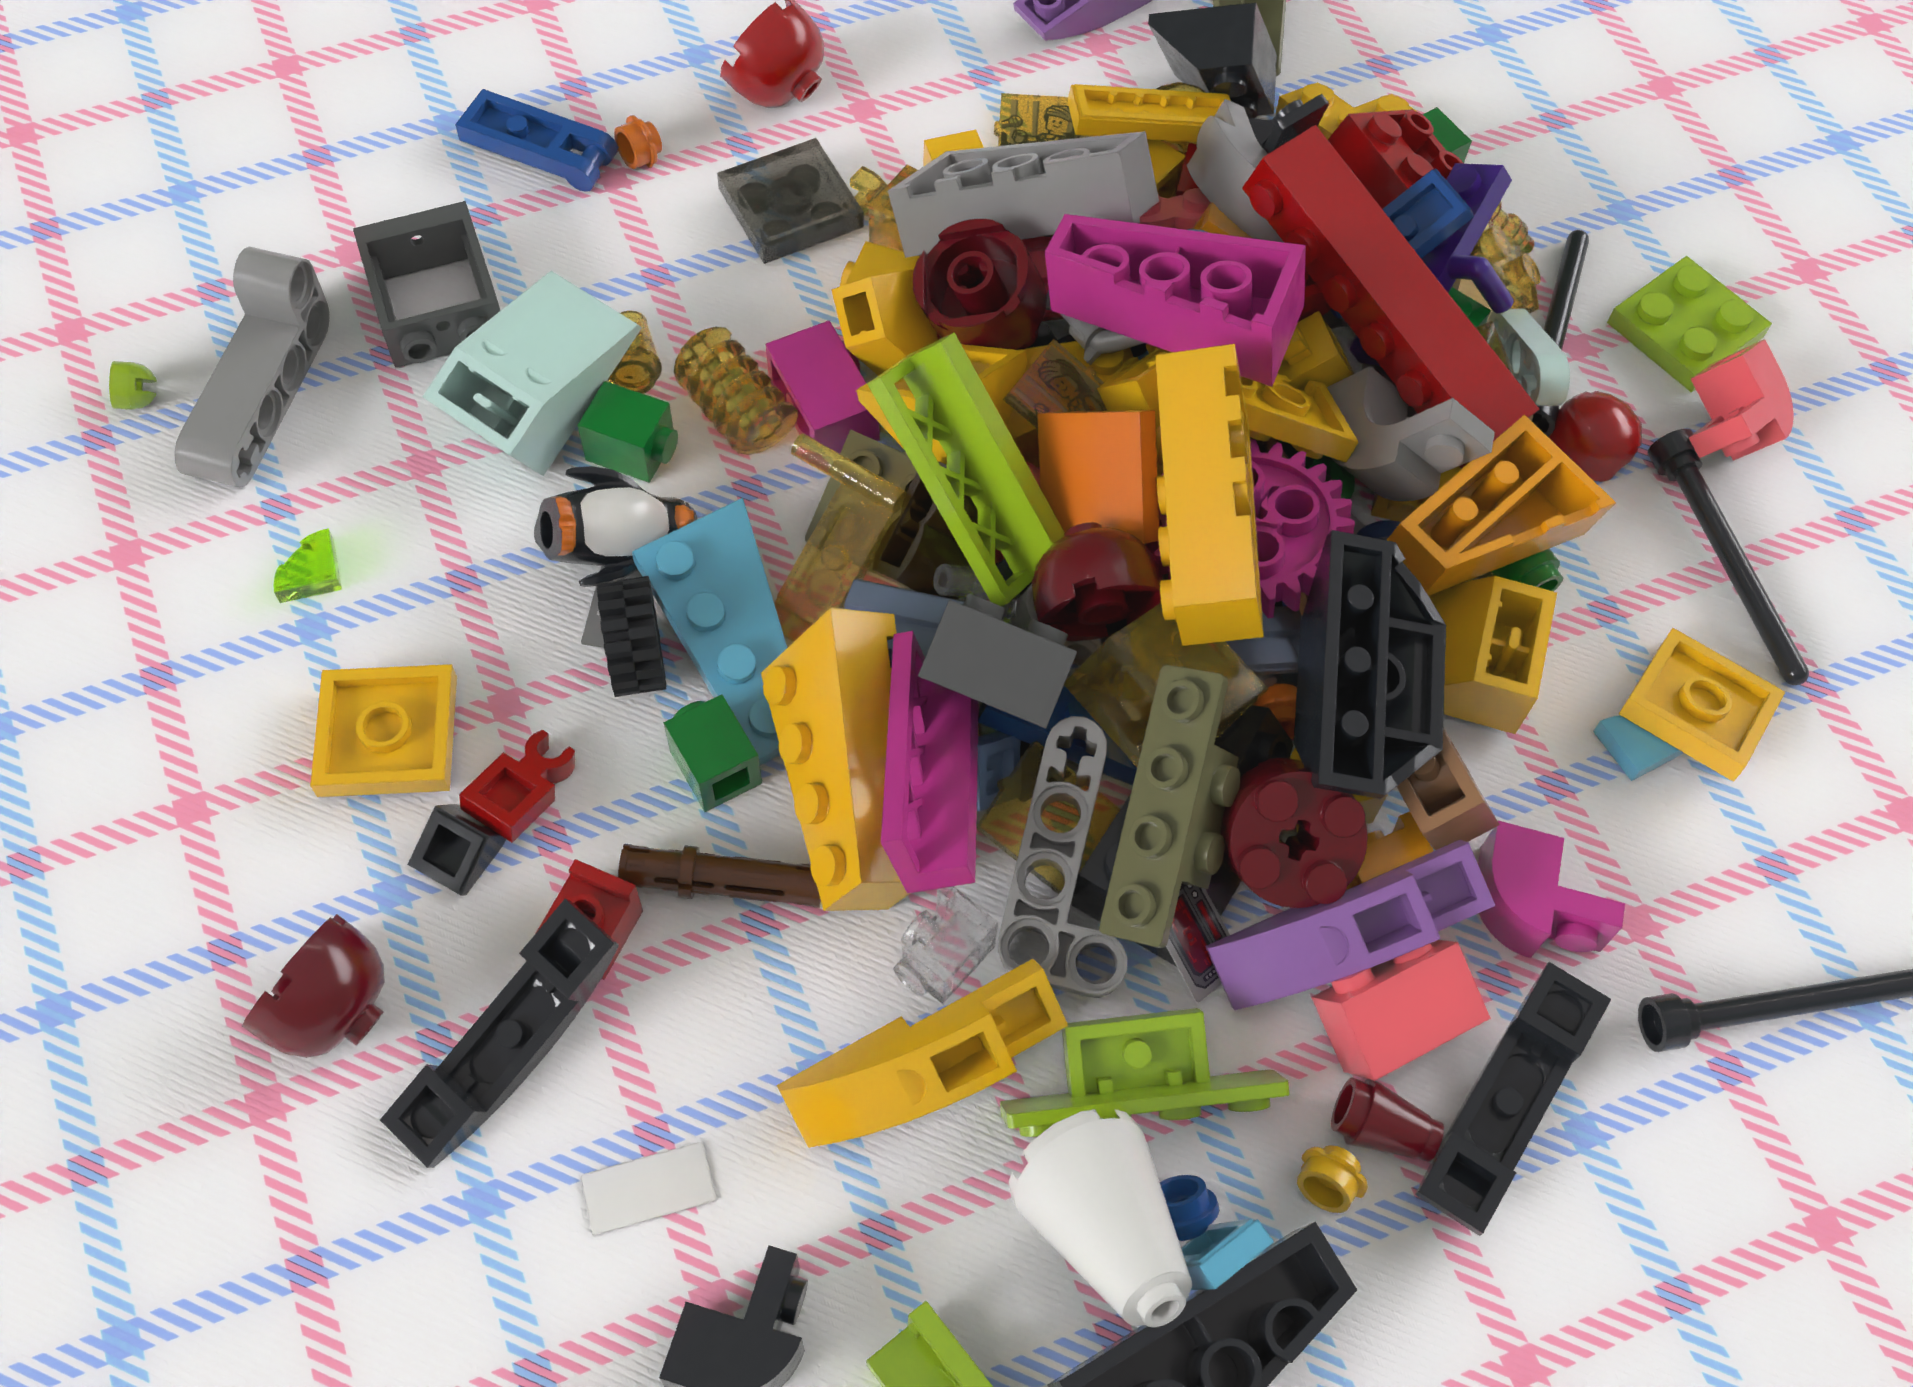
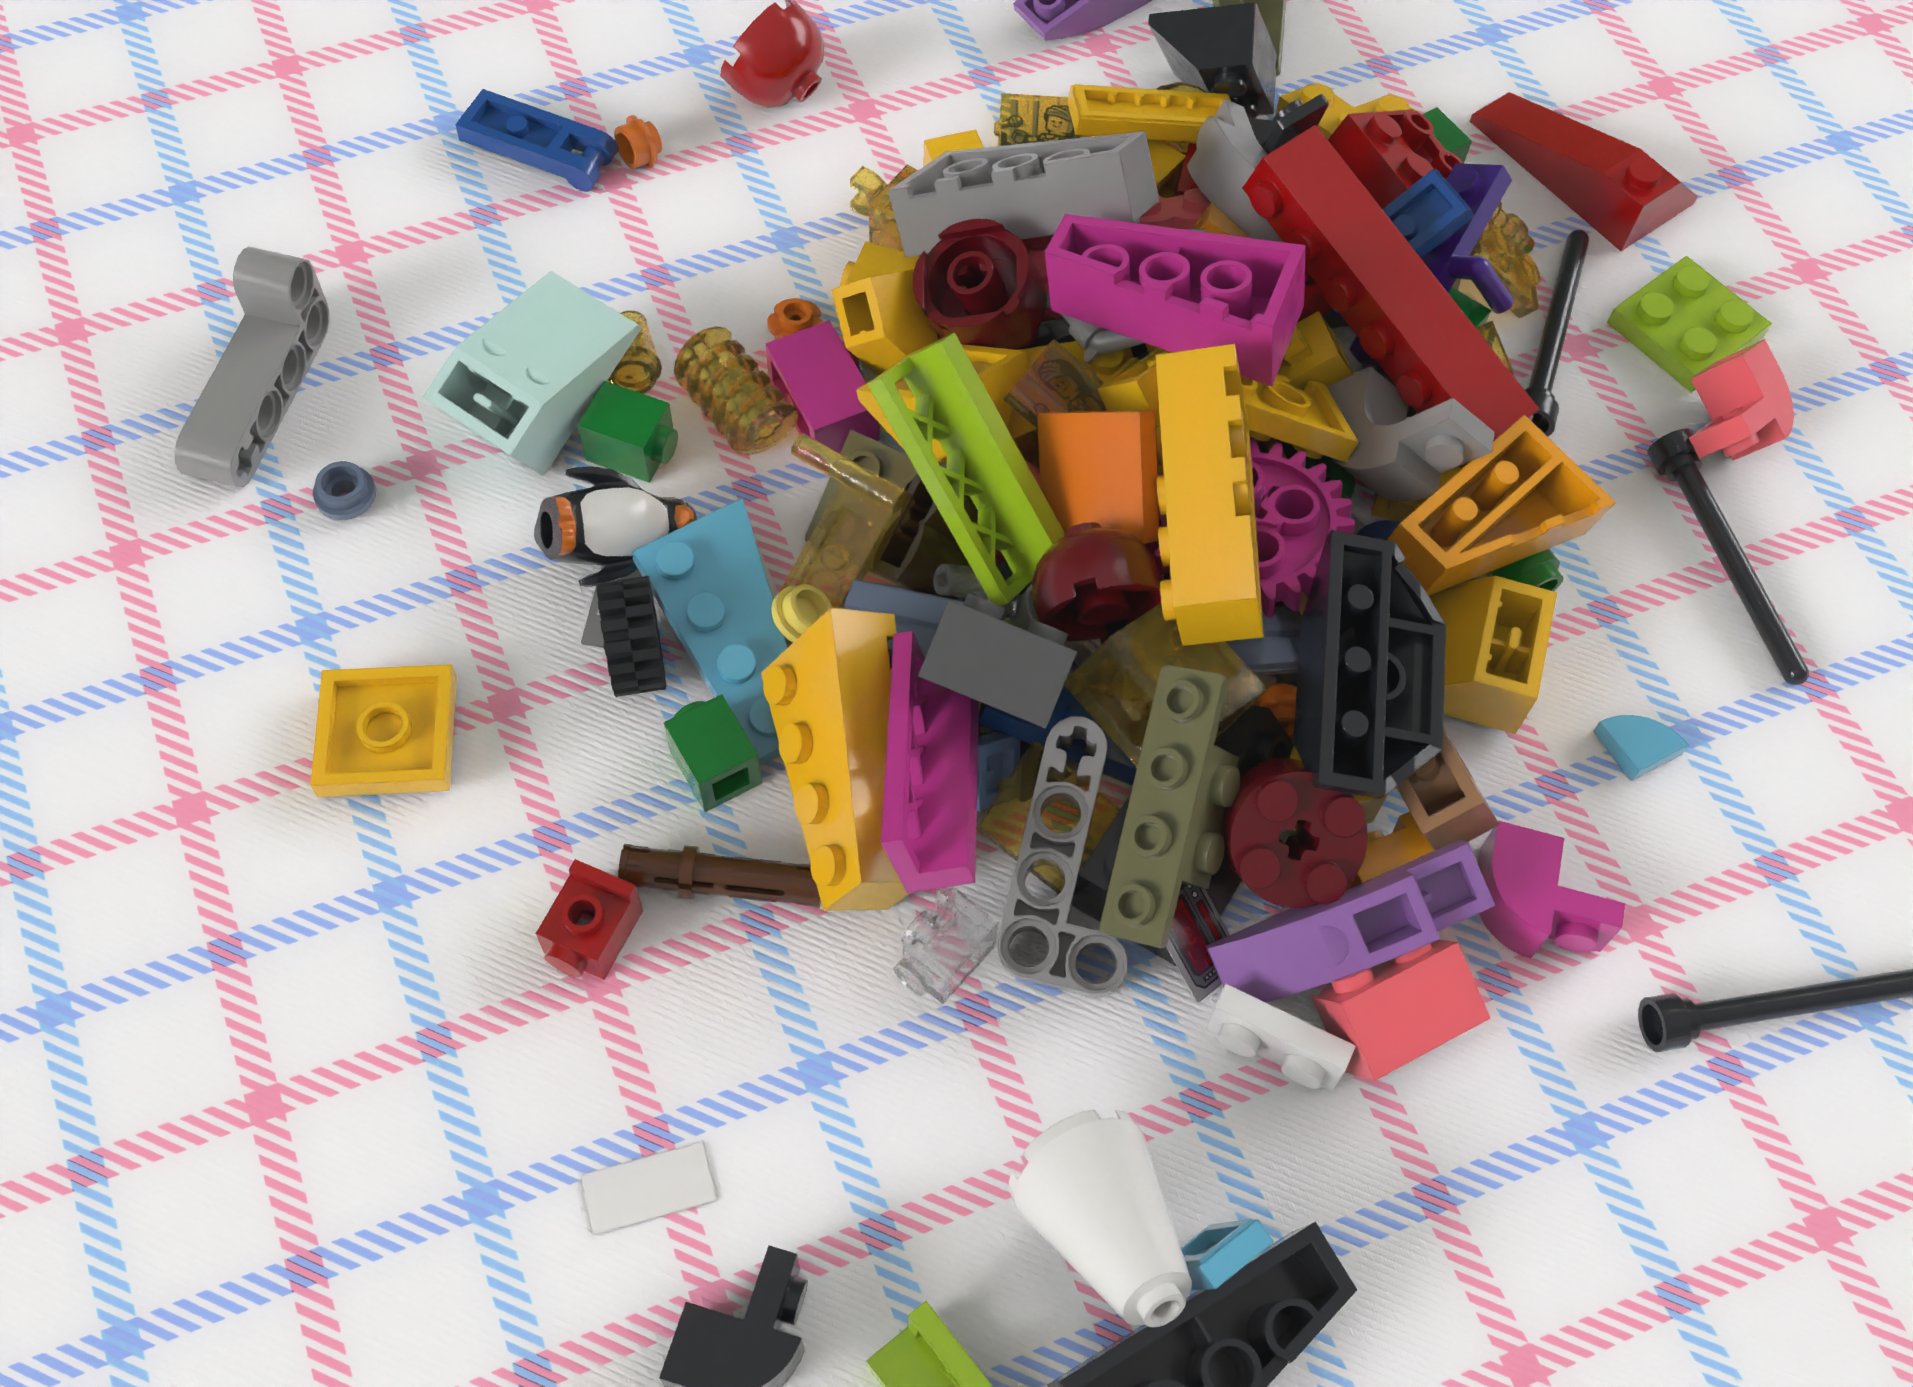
lime hinge [109,361,157,410] -> none
dark red cylinder [242,914,385,1058] -> none
clear neon green tile [273,528,342,603] -> none
dark grey window [353,201,501,368] -> none
black slope [380,899,619,1168] -> none
black slope [407,804,506,896] -> none
red plate [459,730,575,843] -> none
clear smoke plate [717,138,864,264] -> none
yellow slope [776,959,1068,1148] -> none
lime bracket [1000,1008,1290,1137] -> none
blue plate [1160,1175,1220,1241] -> none
yellow plate [1297,1145,1368,1213] -> none
dark red cone [1331,1077,1444,1162] -> none
black slope [1415,962,1611,1236] -> none
light aqua beam [1486,308,1570,406] -> none
red hair [1548,391,1642,482] -> none
yellow tile [1618,627,1785,782] -> none
none -> sand blue plate [313,461,376,520]
none -> orange plate [767,298,823,340]
none -> light yellow plate [771,584,832,642]
none -> white plate [1206,984,1356,1091]
none -> red wedge [1469,92,1698,251]

